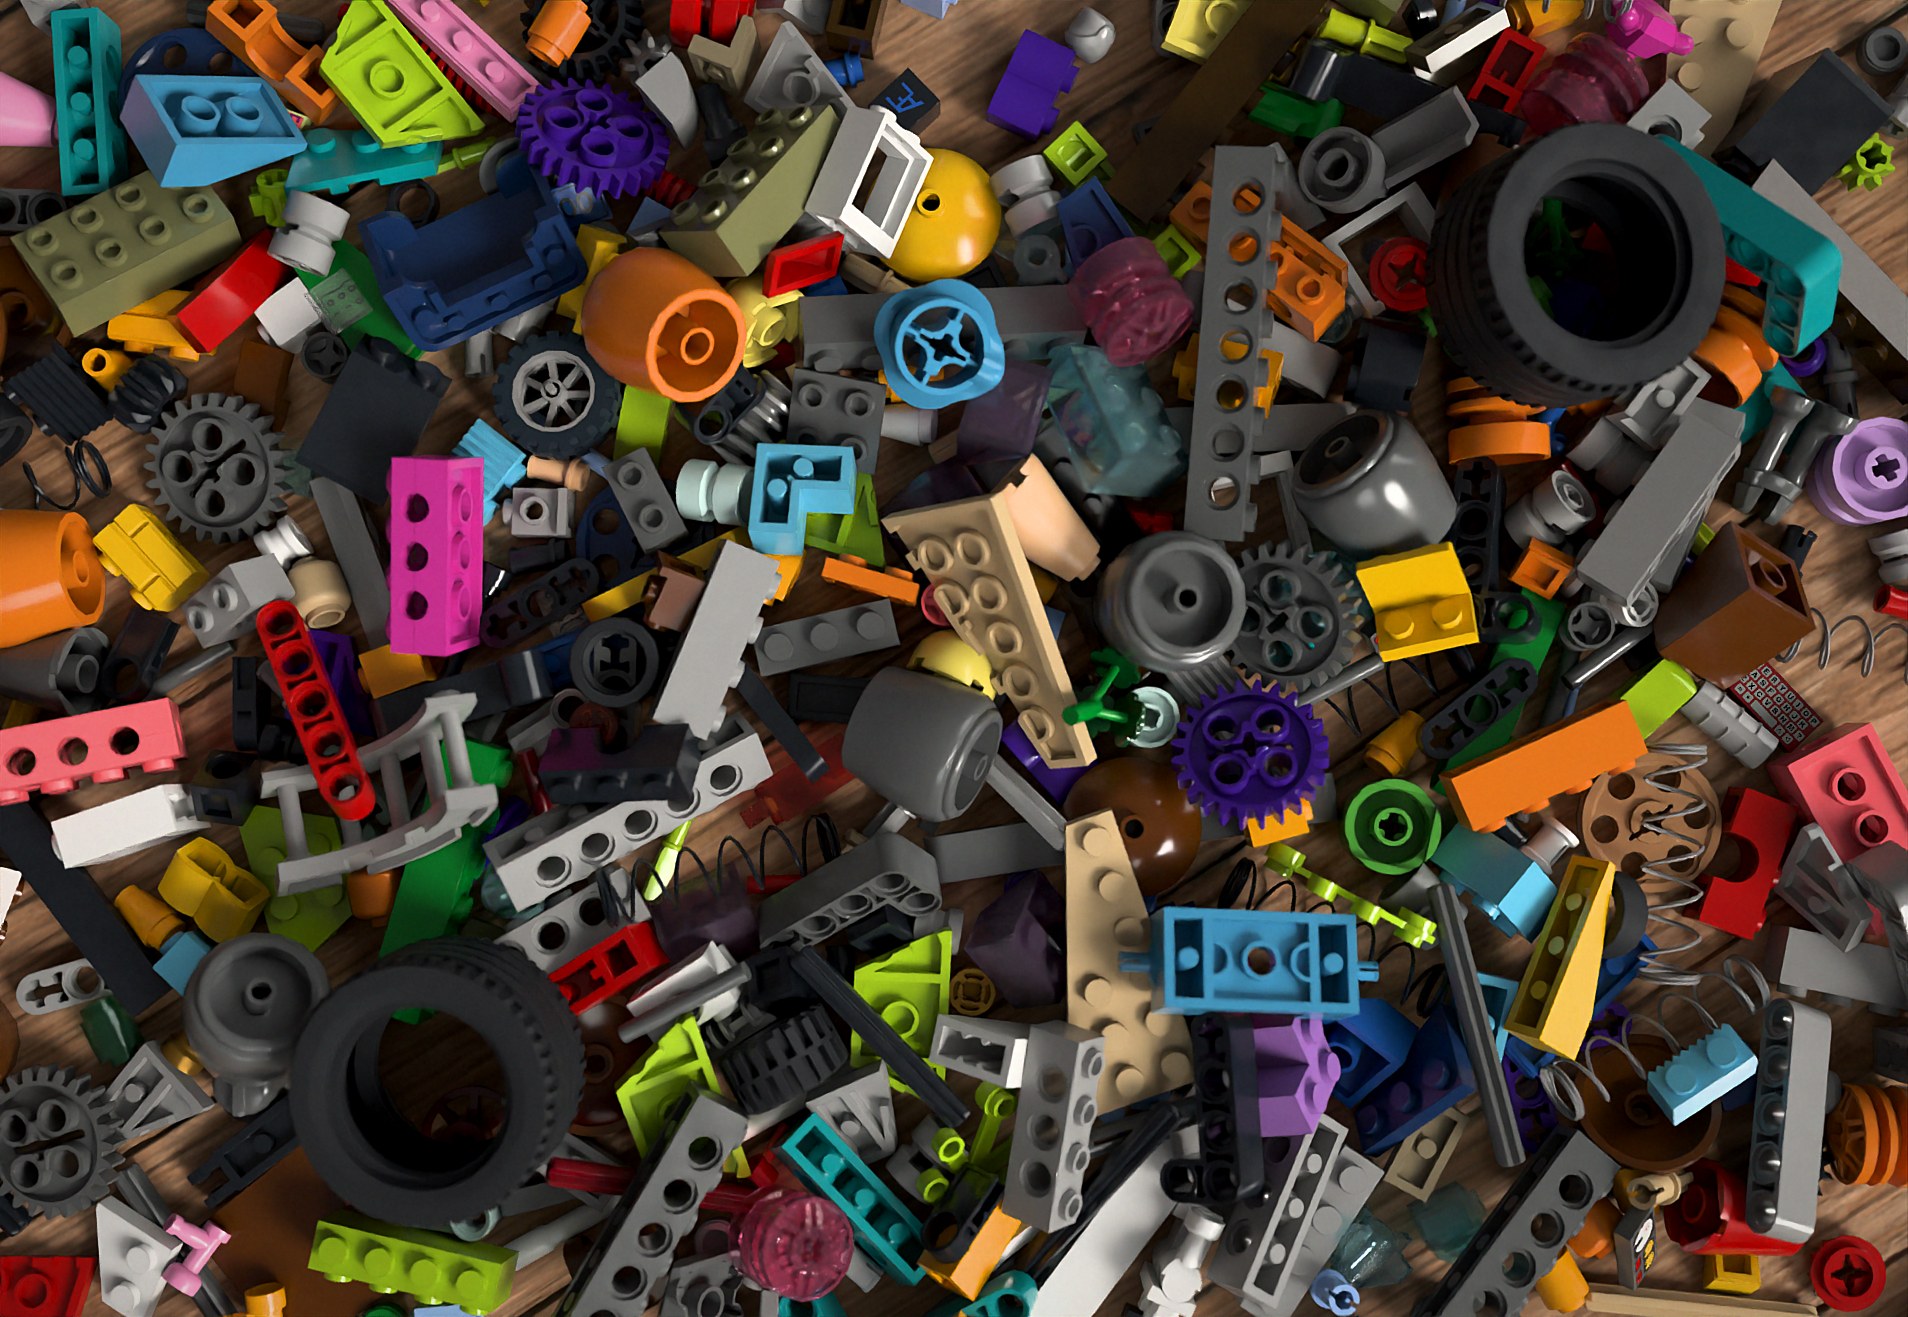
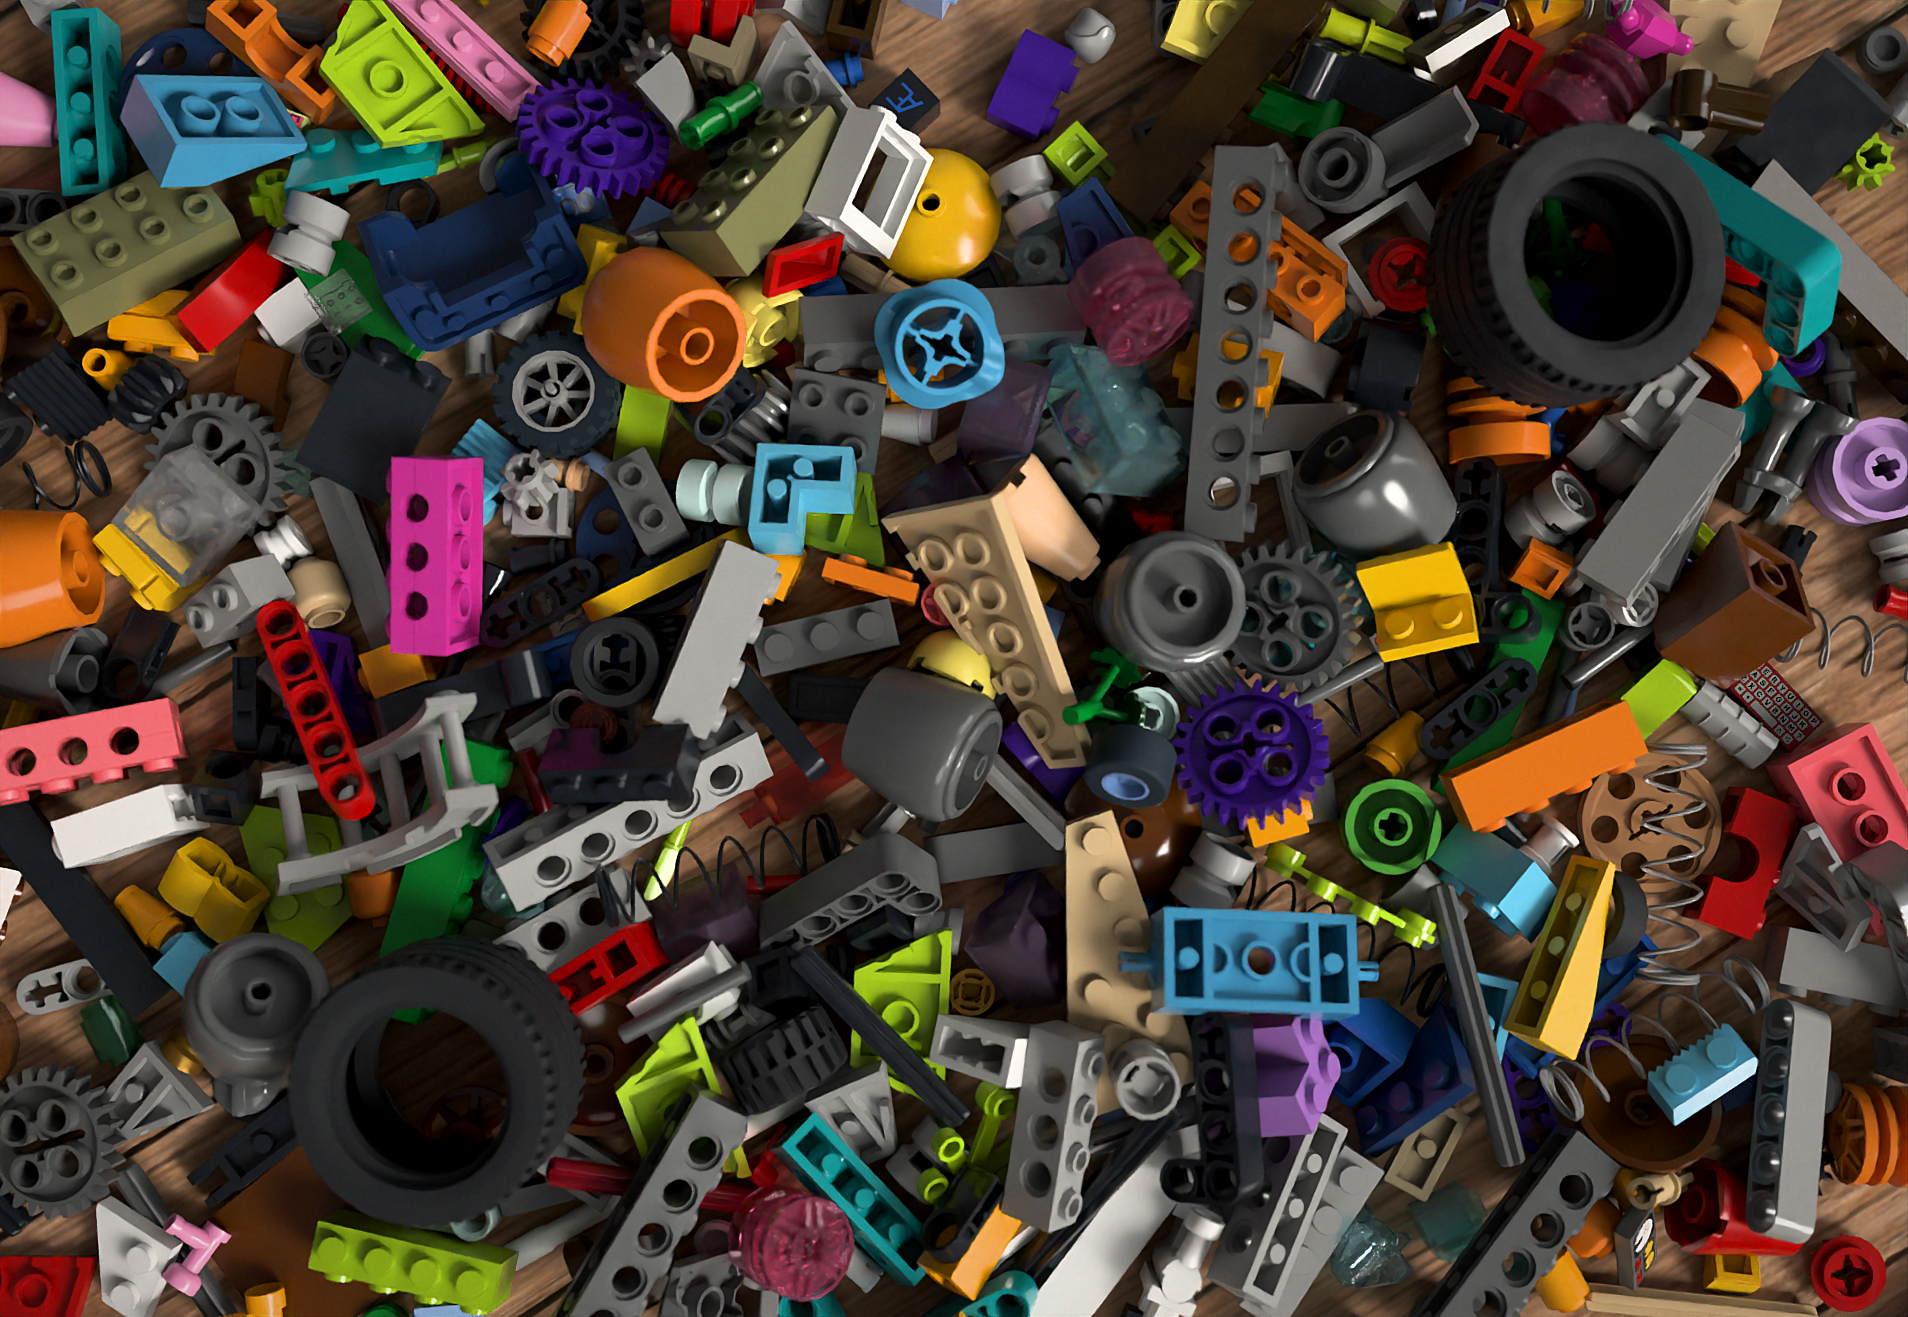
reddish brown brick [641,550,707,633] -> none
light blue axle [1308,1267,1359,1316] -> none
none -> clear brick [111,443,265,588]
none -> light grey gear [499,449,560,511]
none -> green pin [679,81,764,150]
none -> black wheel [1083,724,1177,808]
none -> light grey wheel [1109,1038,1180,1119]
none -> light grey wheel [1170,830,1257,910]
none -> dark brown piece [1666,69,1772,136]

